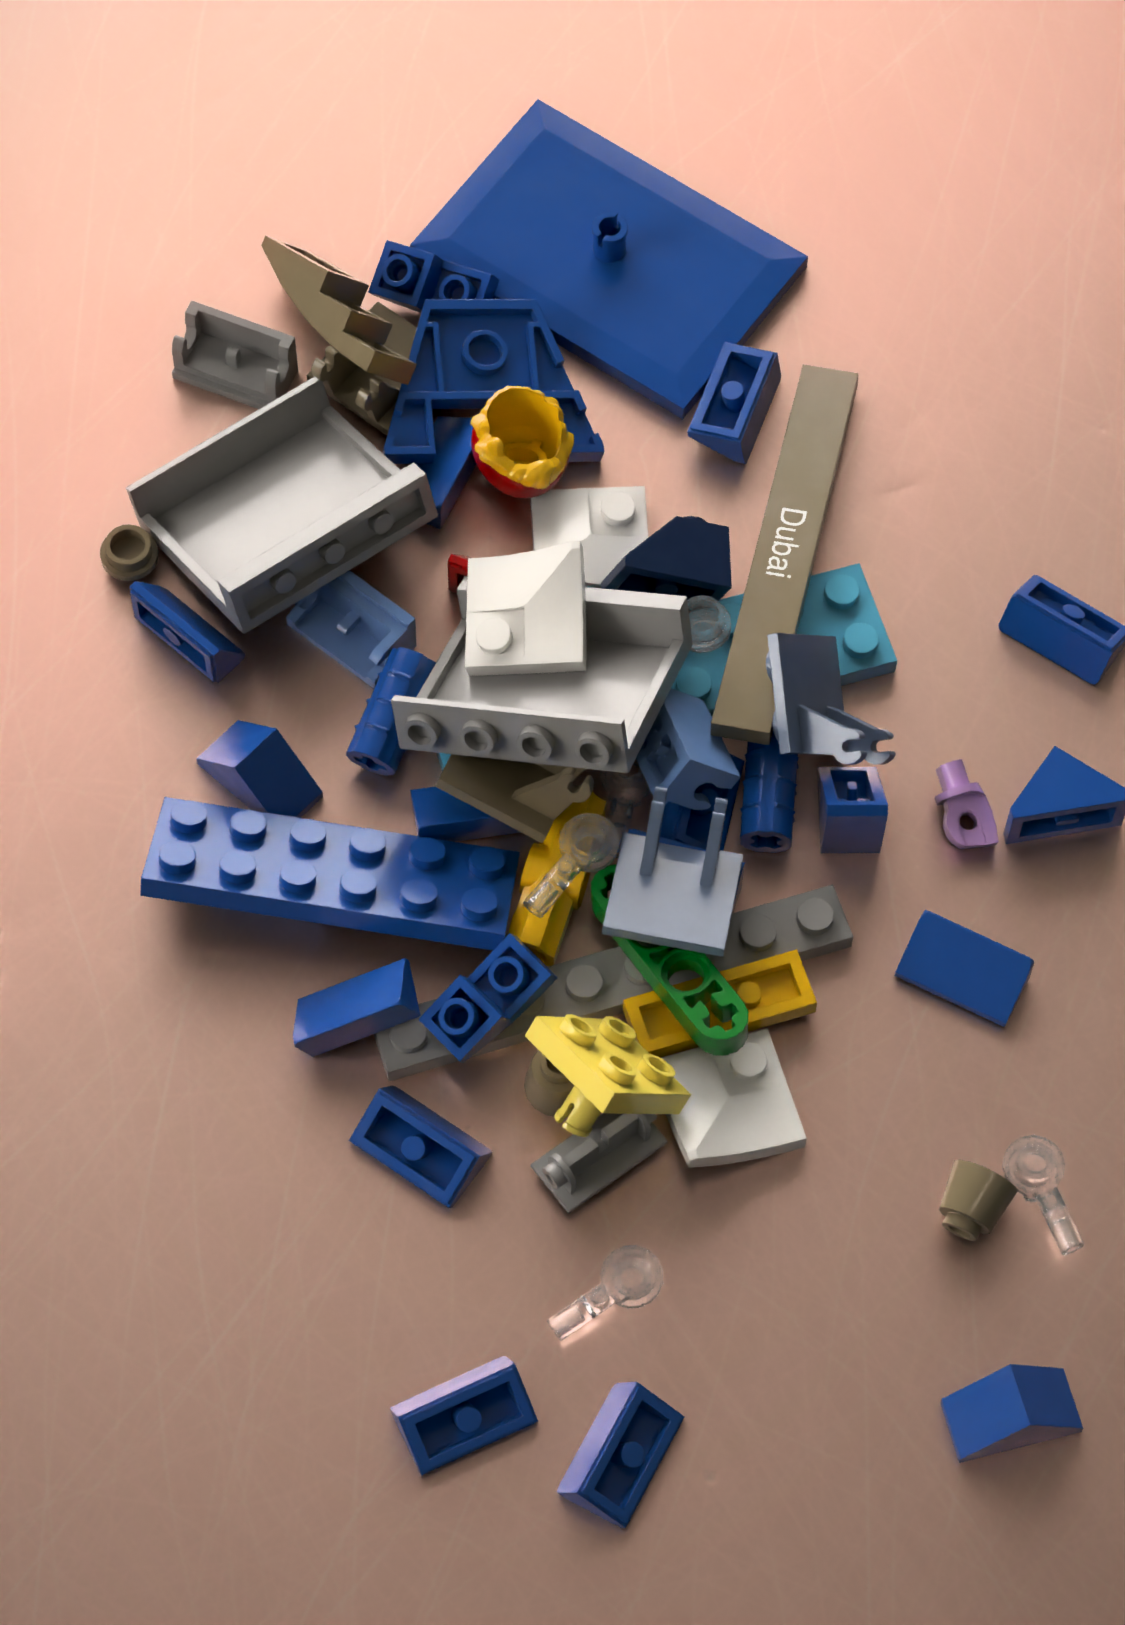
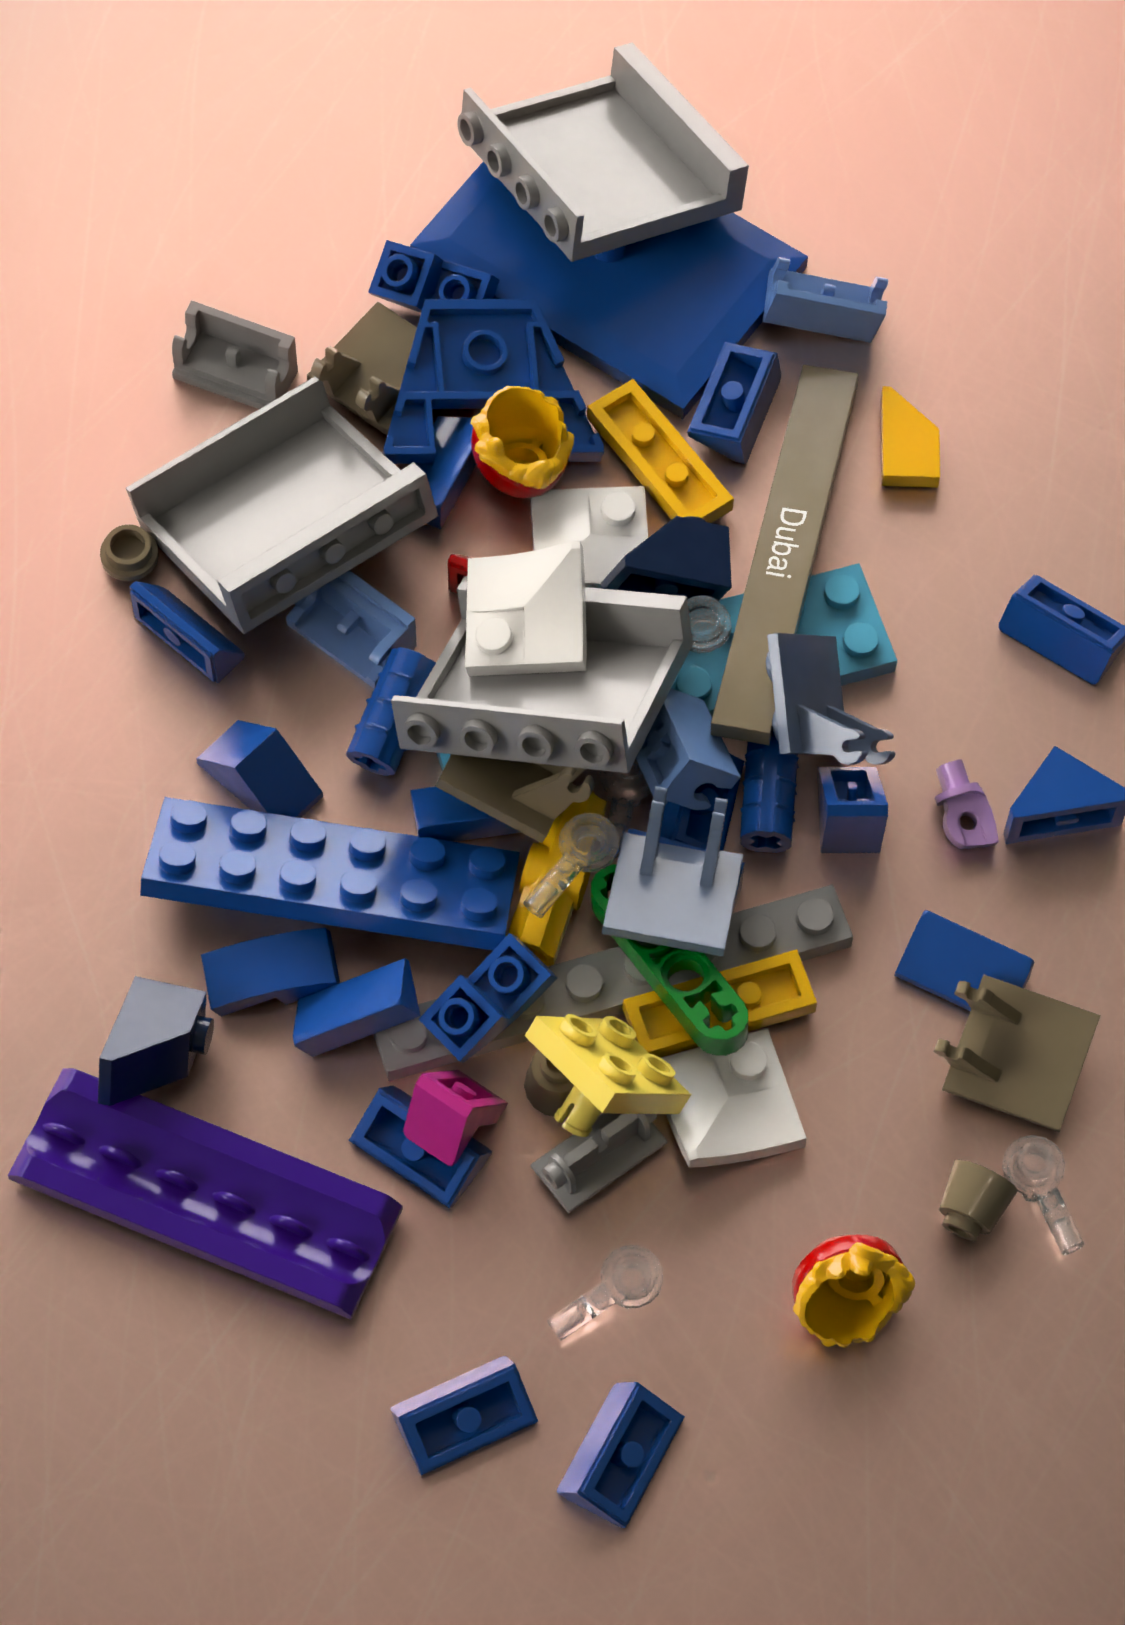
dark tan slope [261,235,417,385] -> none
blue slope [940,1364,1083,1463] -> none
none -> dark purple plate [8,1068,403,1320]
none -> slope [98,976,214,1106]
none -> blue slope [201,928,340,1017]
none -> dark pink slope [403,1070,508,1166]
none -> light grey panel [457,42,749,262]
none -> yellow plate [587,379,734,523]
none -> medium blue hinge [763,257,888,343]
none -> yellow hair [792,1234,915,1348]
none -> yellow tile [881,386,940,488]
none -> dark tan plate [934,974,1101,1132]

